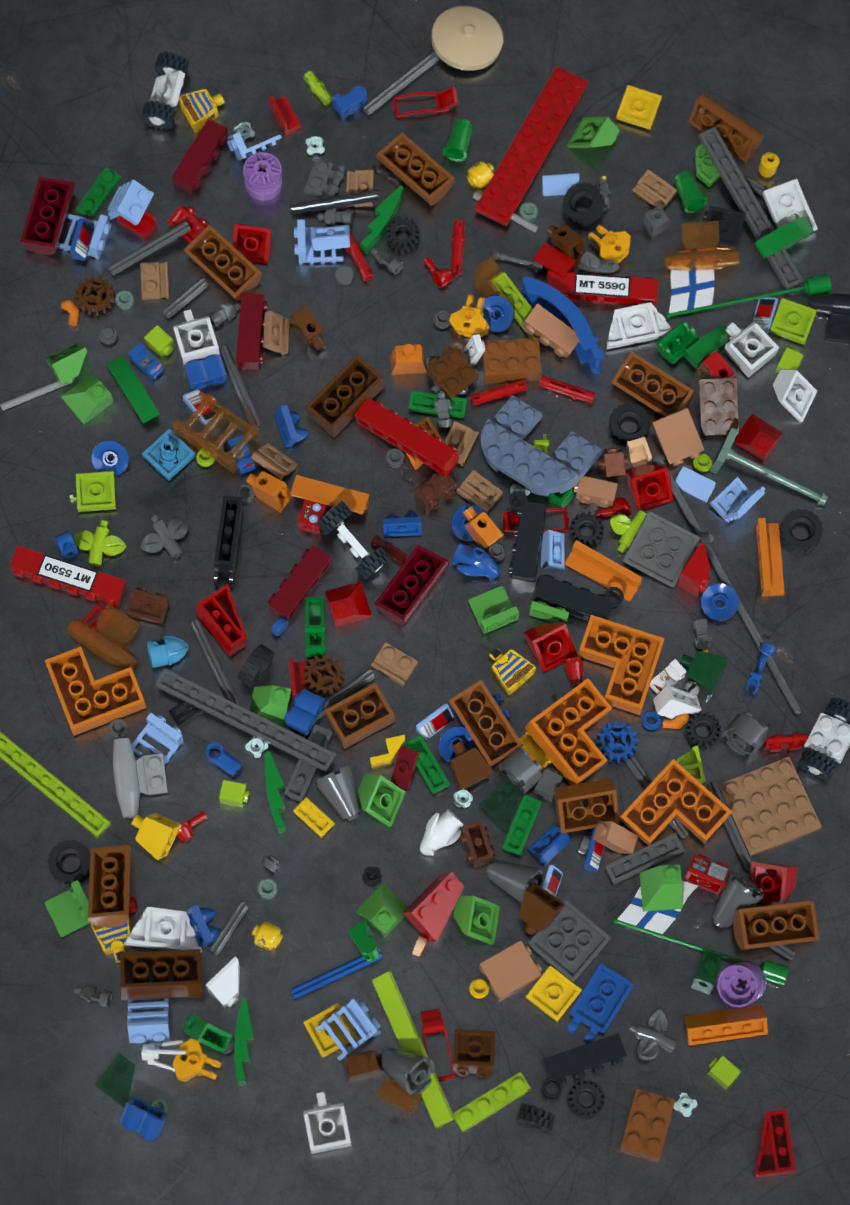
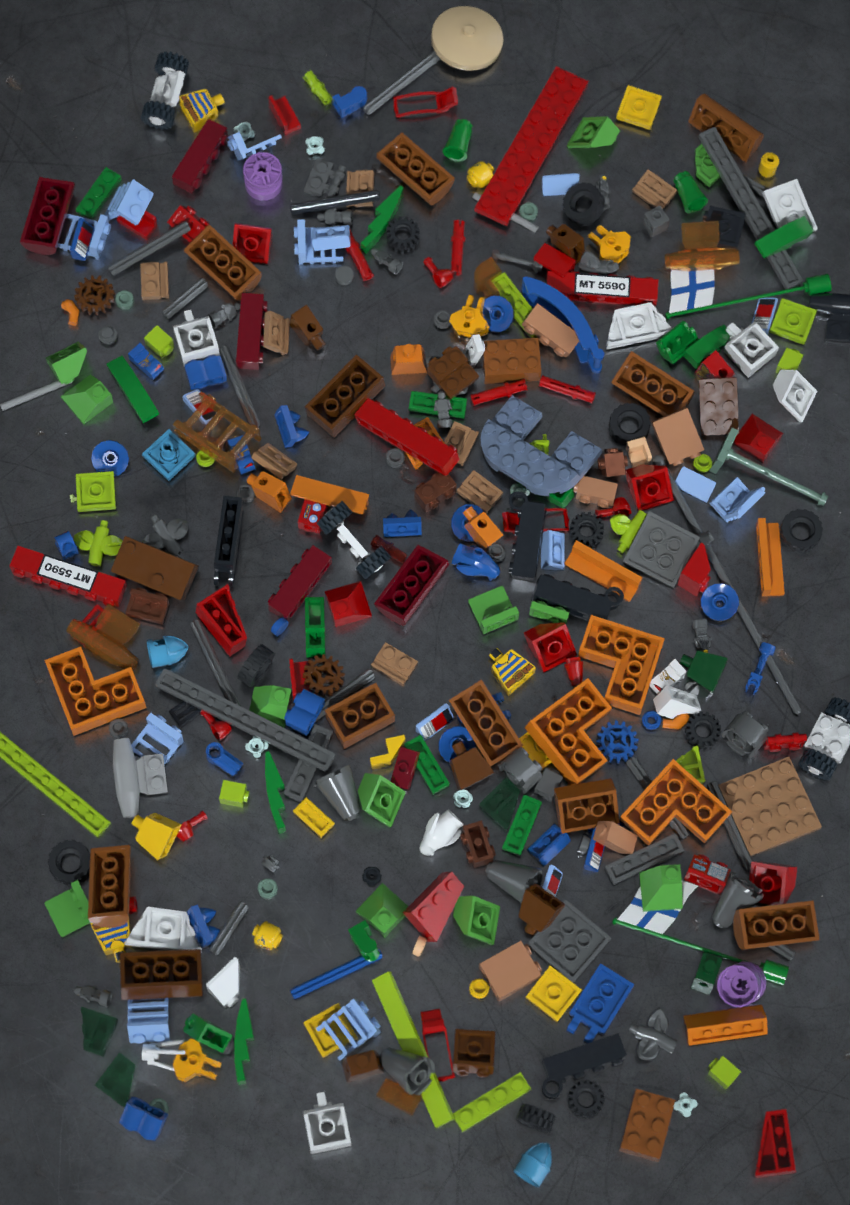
none -> clear green wing [81,1007,118,1058]
none -> reddish brown brick [111,536,199,601]
none -> red bar [200,710,232,741]
none -> dark azure helmet [514,1142,552,1187]

